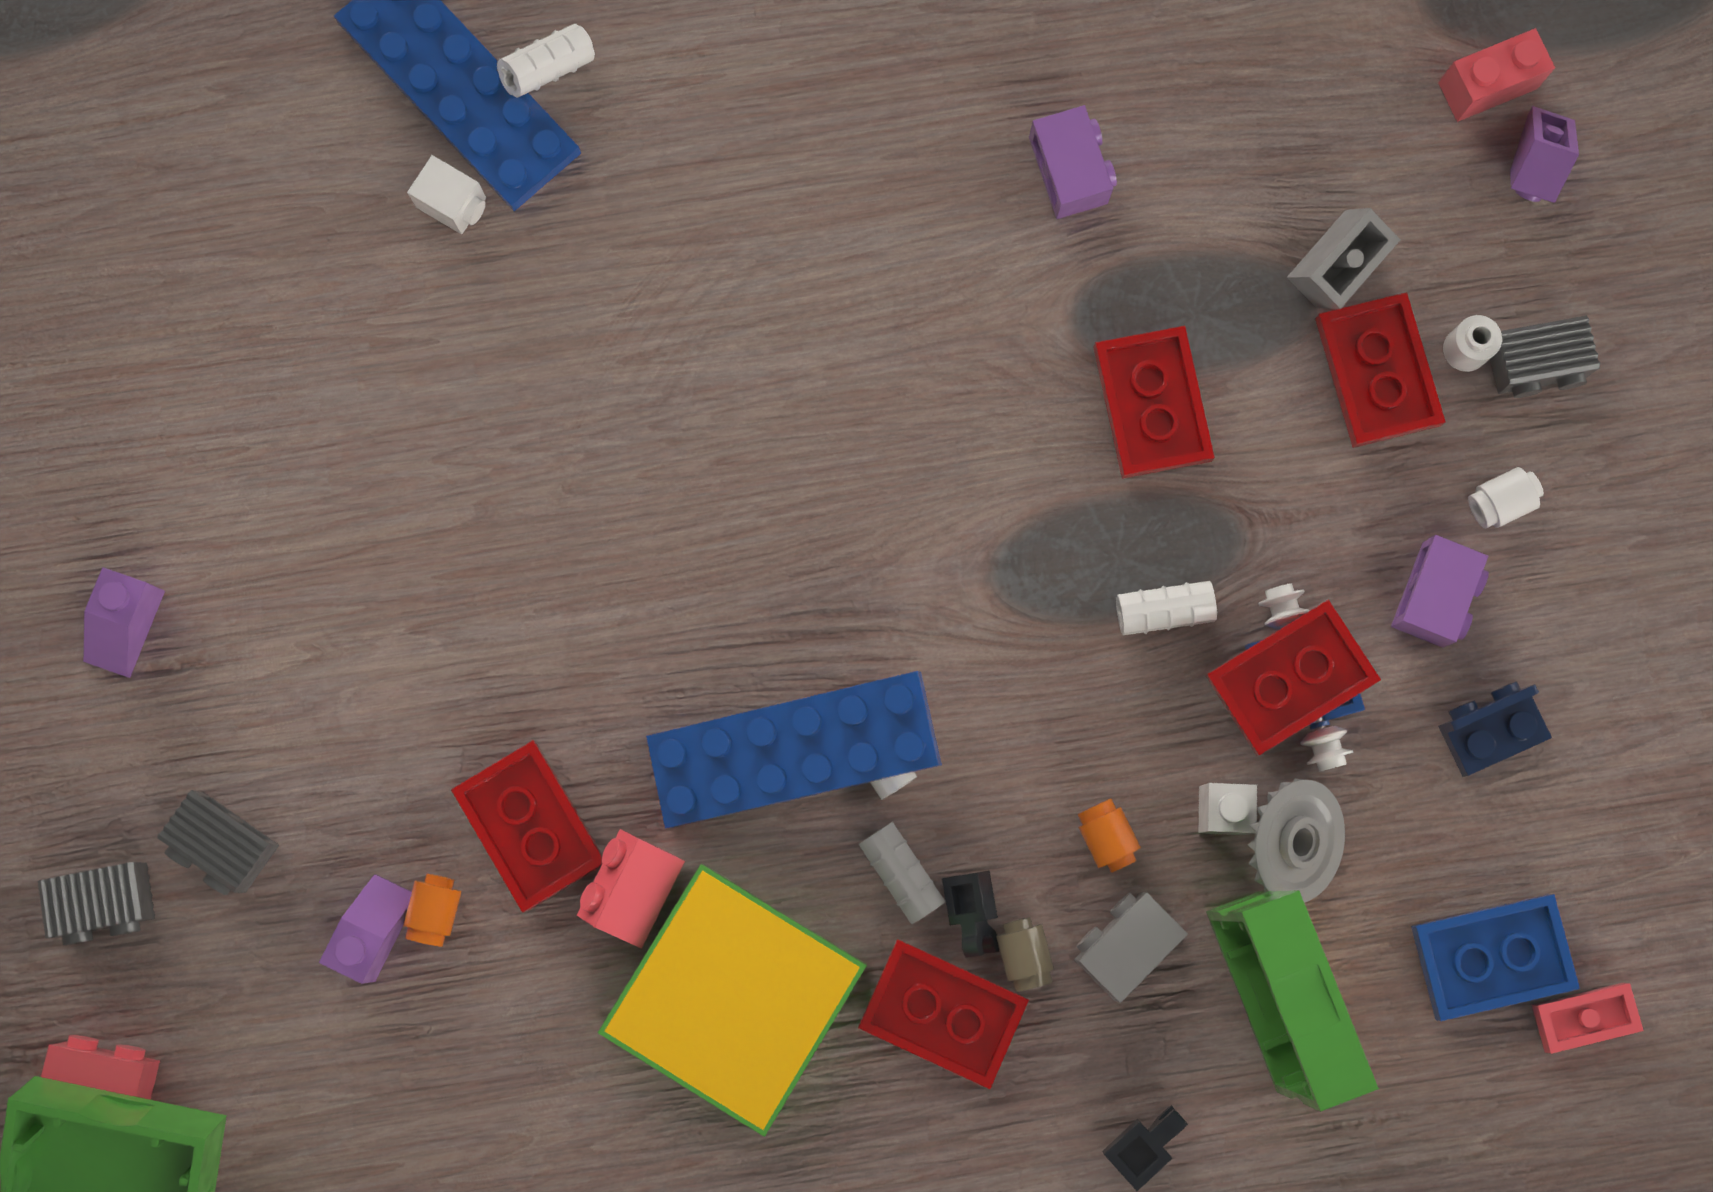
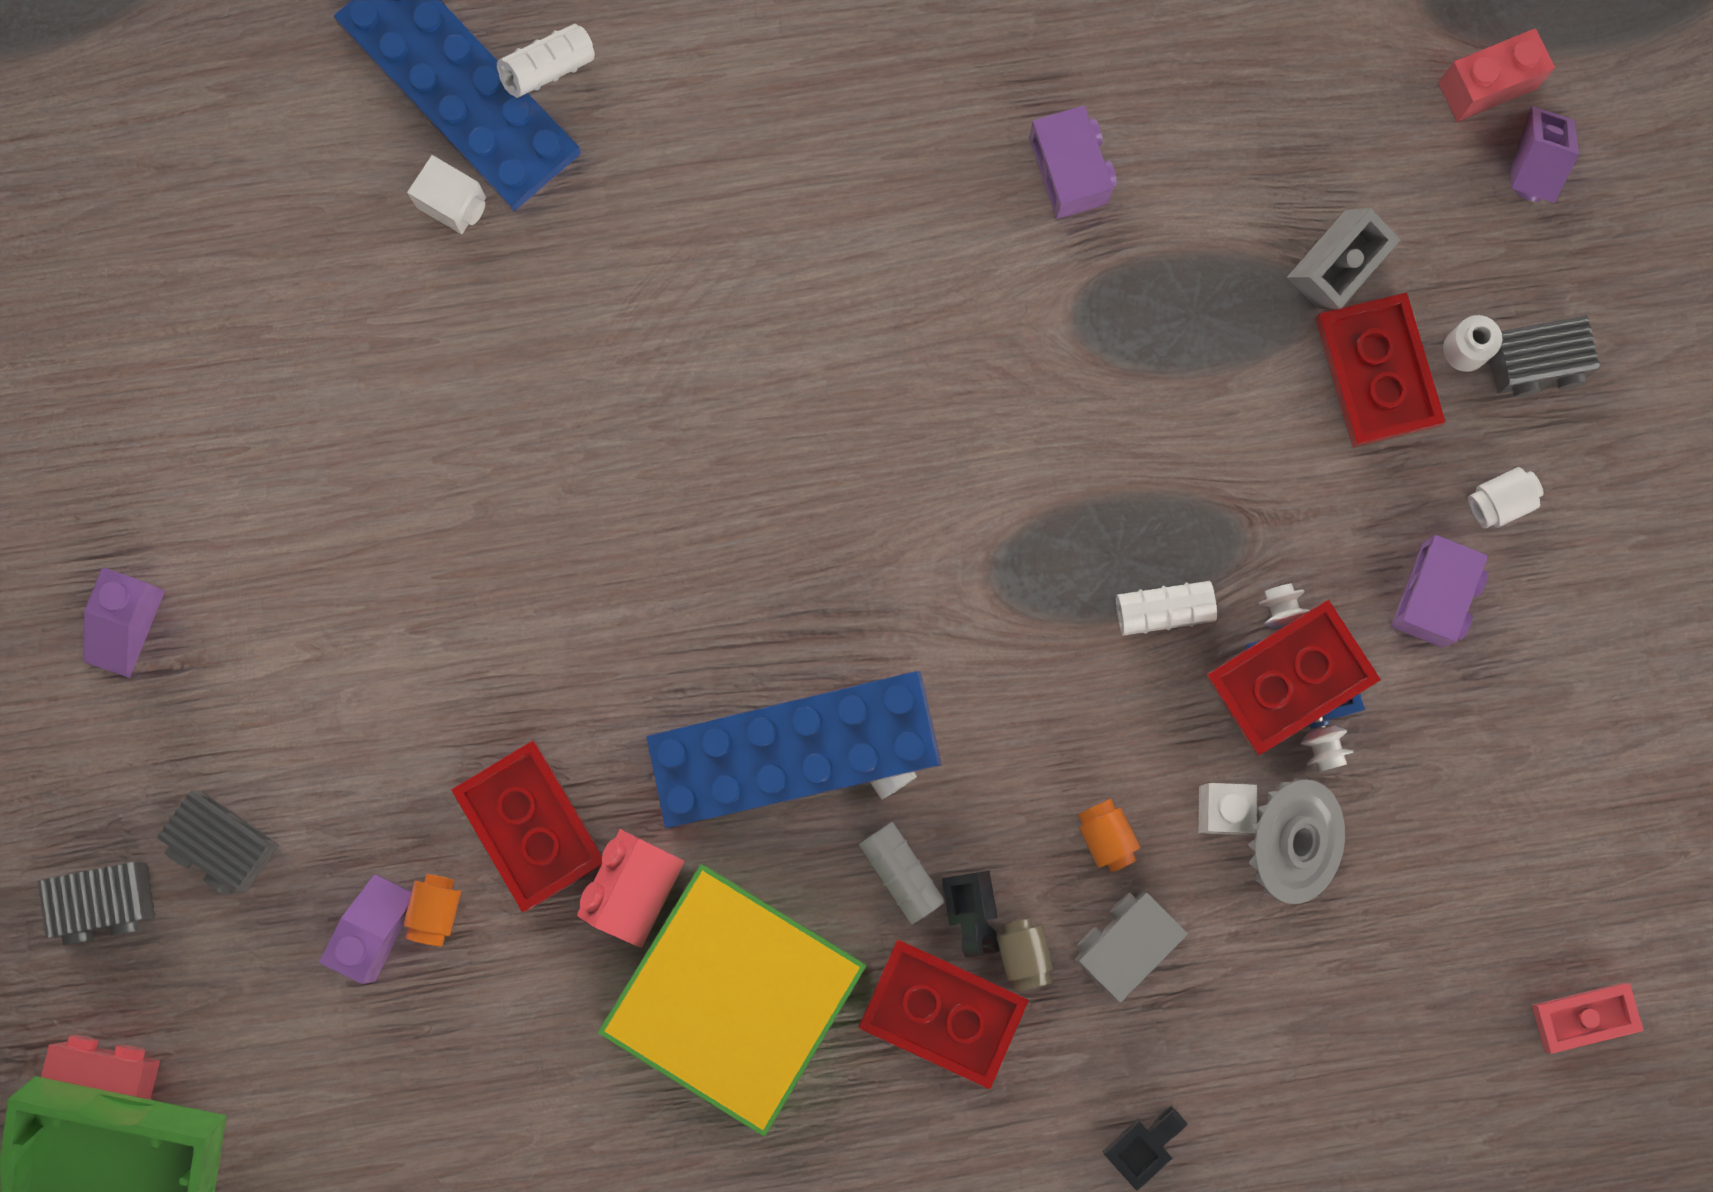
red plate [1093,326,1215,479] -> none
bright green tile [1206,890,1379,1112] -> none
blue plate [1411,894,1580,1021] -> none
dark blue bracket [1438,681,1552,777] -> none

